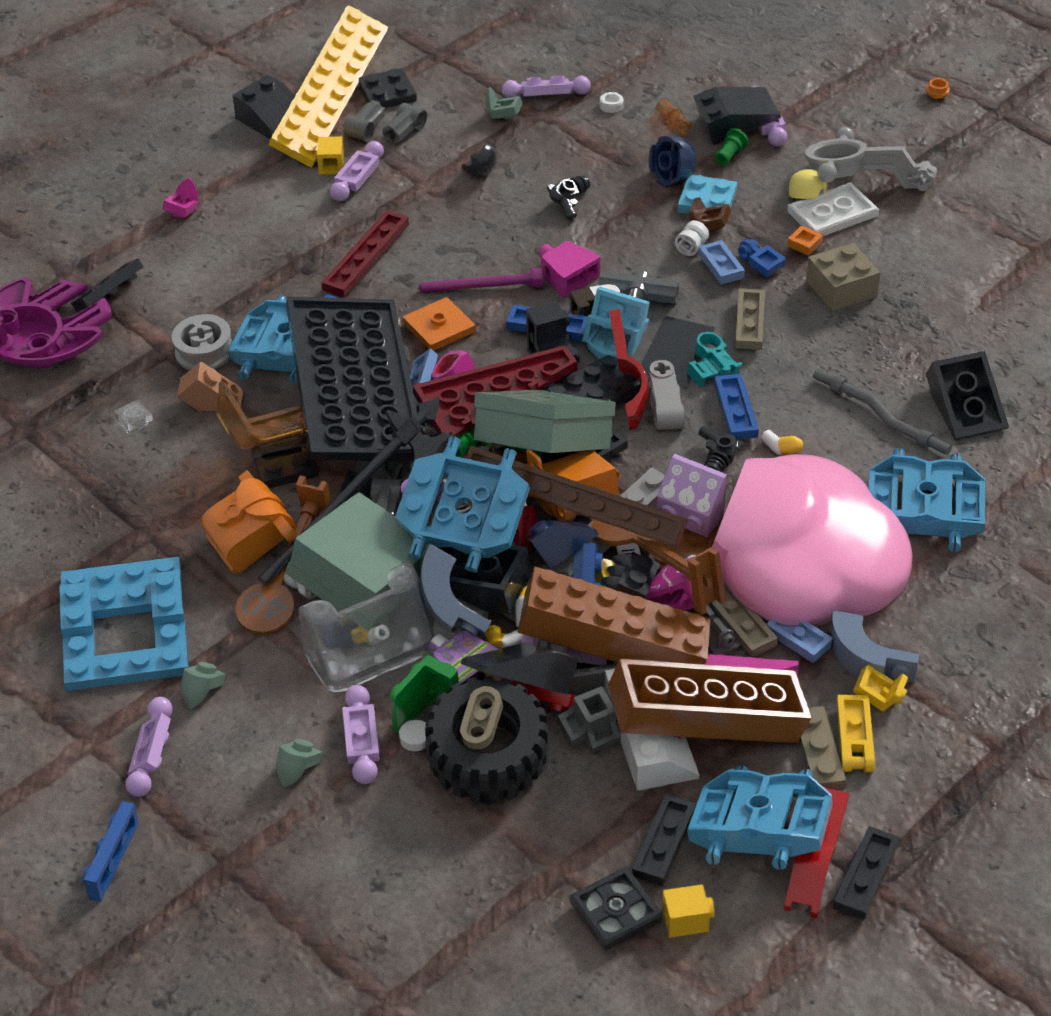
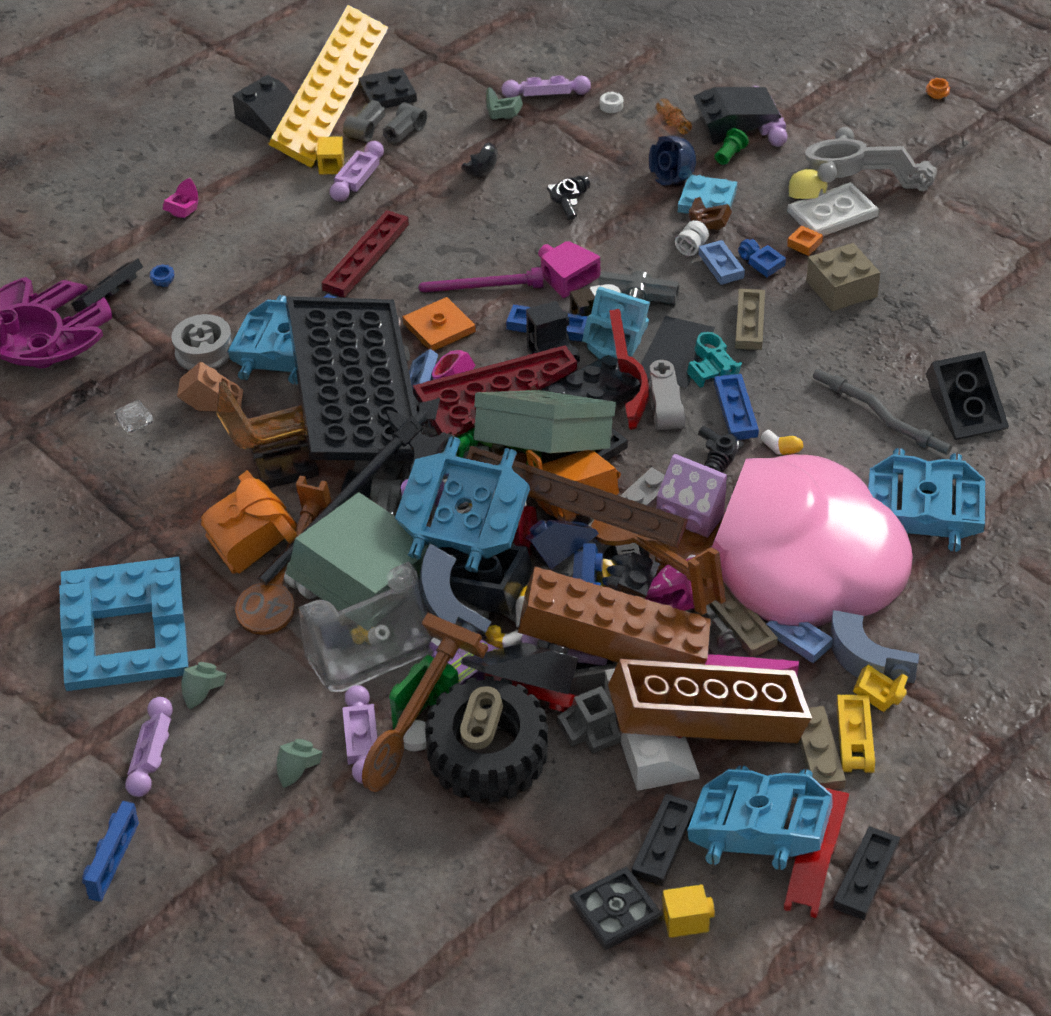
none -> blue piece [150,264,175,287]
none -> dark orange piece [362,613,489,792]

